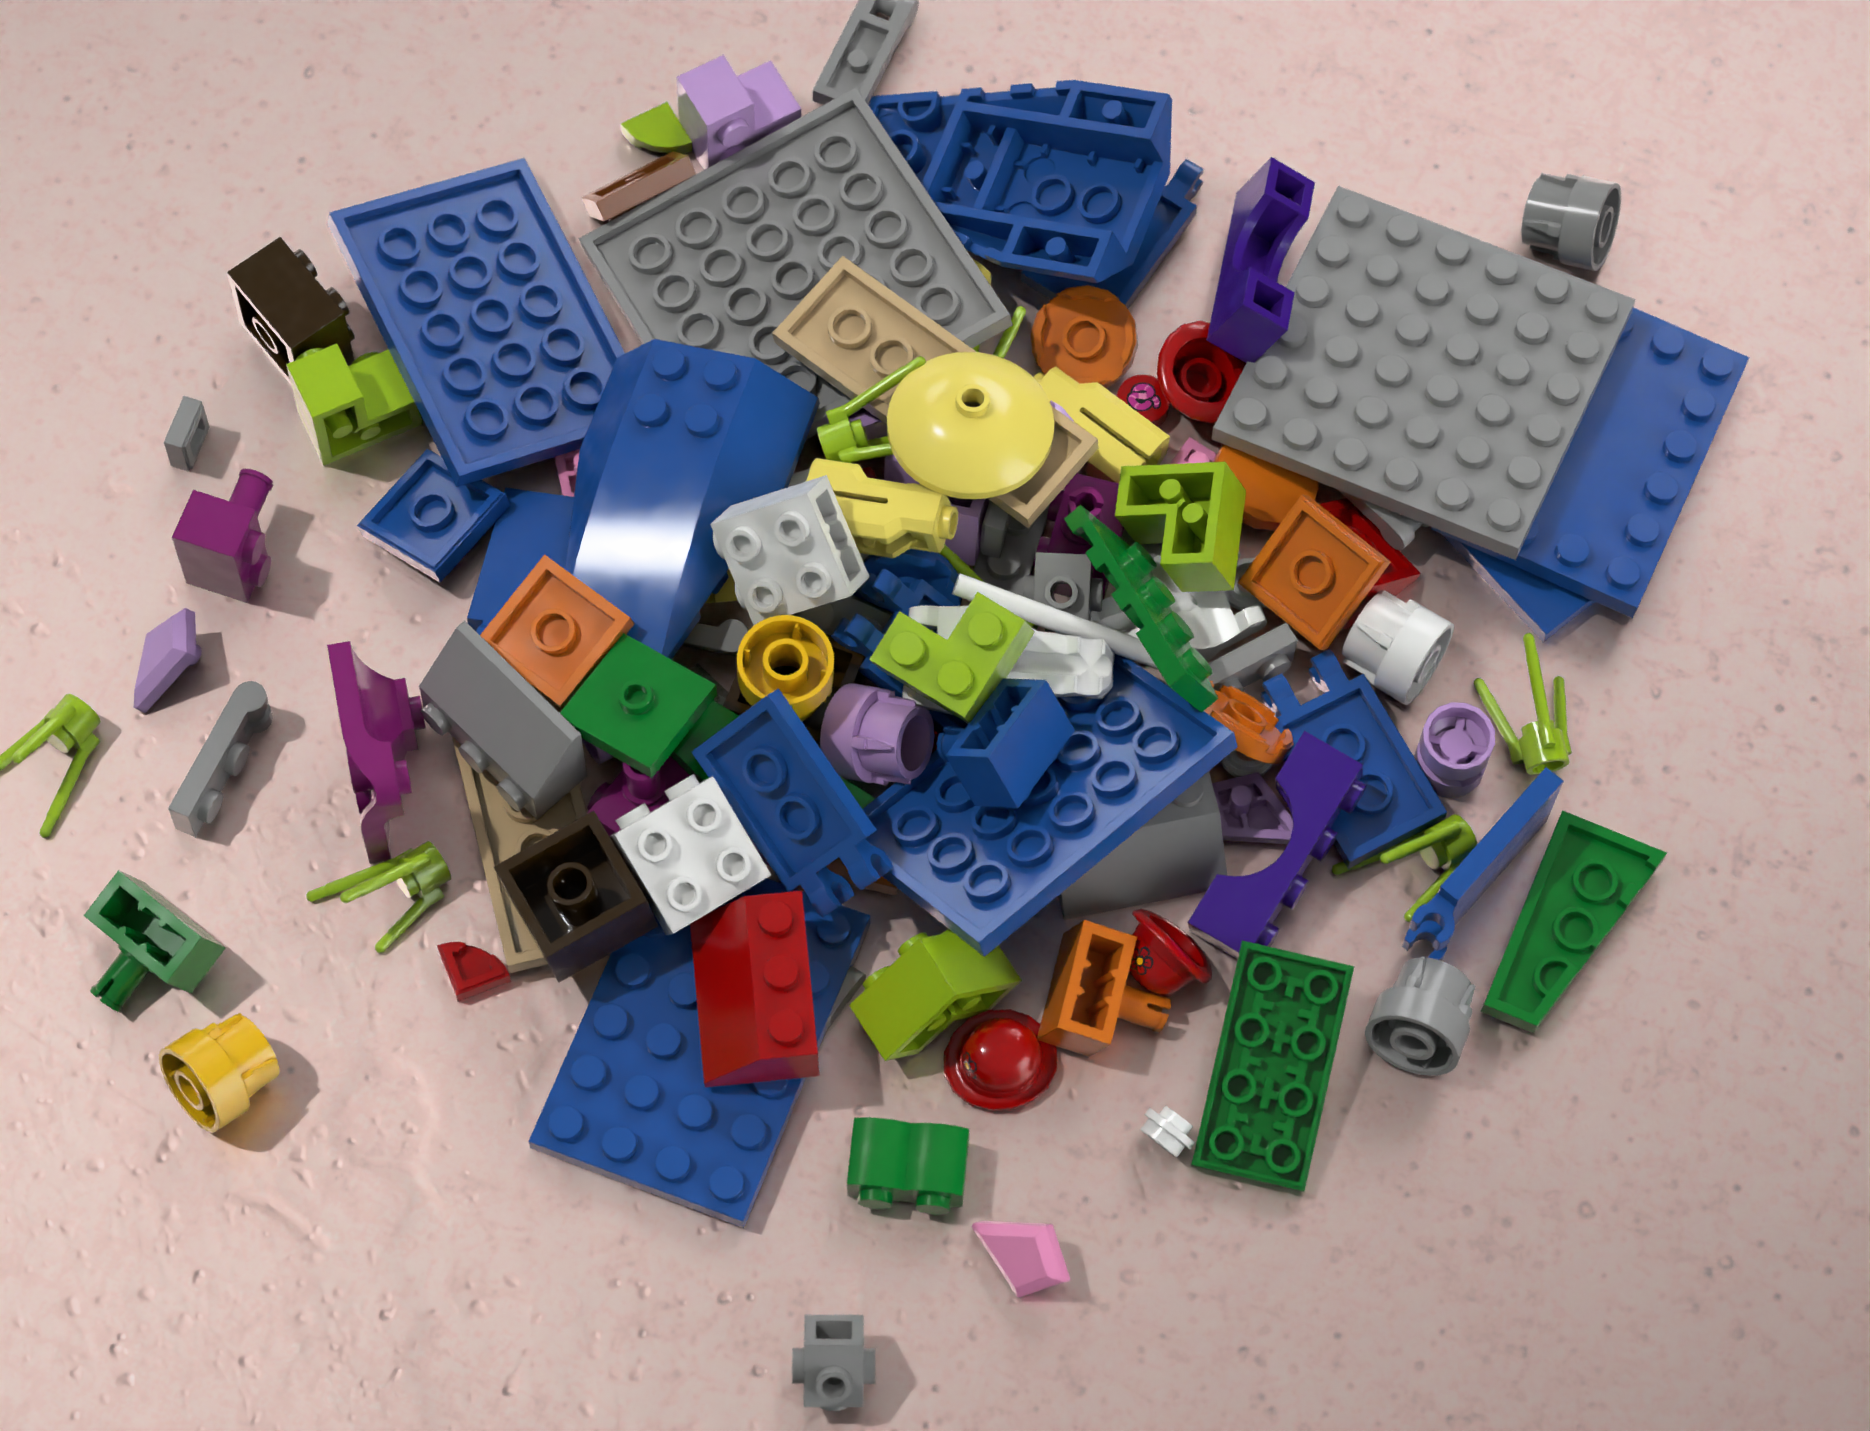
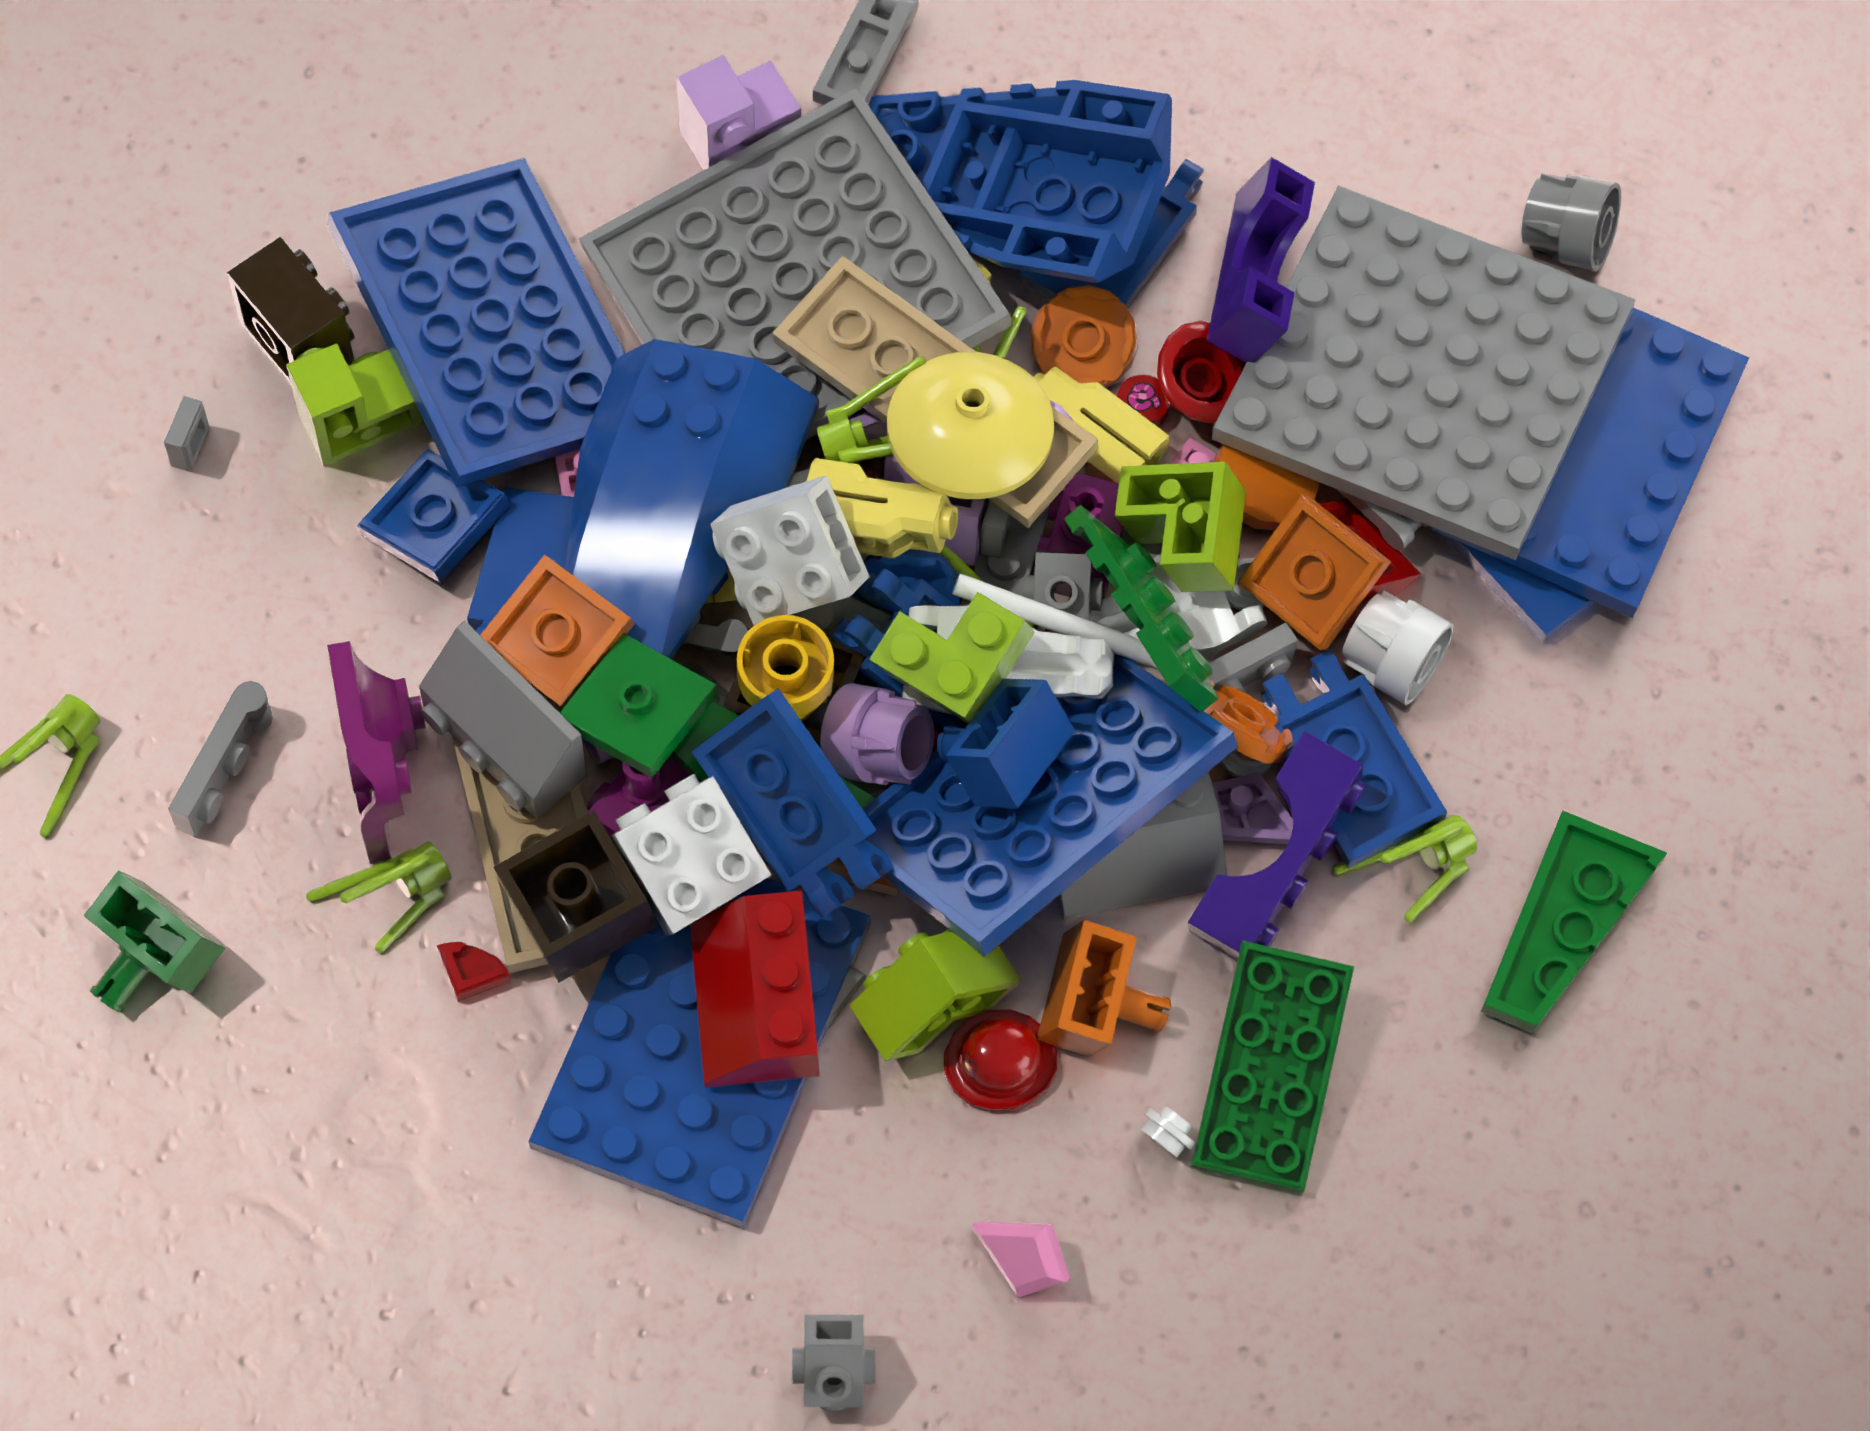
lavender piece [134,608,202,713] -> none
yellow piece [159,1013,280,1133] -> none
magenta brick [172,469,273,603] -> none
dark orange plate [581,151,696,222] -> none
lime tile [621,102,693,155] -> none
green brick [847,1117,969,1215] -> none
red hat [1129,909,1212,996] -> none
light grey piece [1365,956,1476,1076] -> none
blue tile [1402,767,1564,961] -> none
lavender wheel [1414,702,1495,798] -> none
lime plant [1473,633,1572,775] -> none

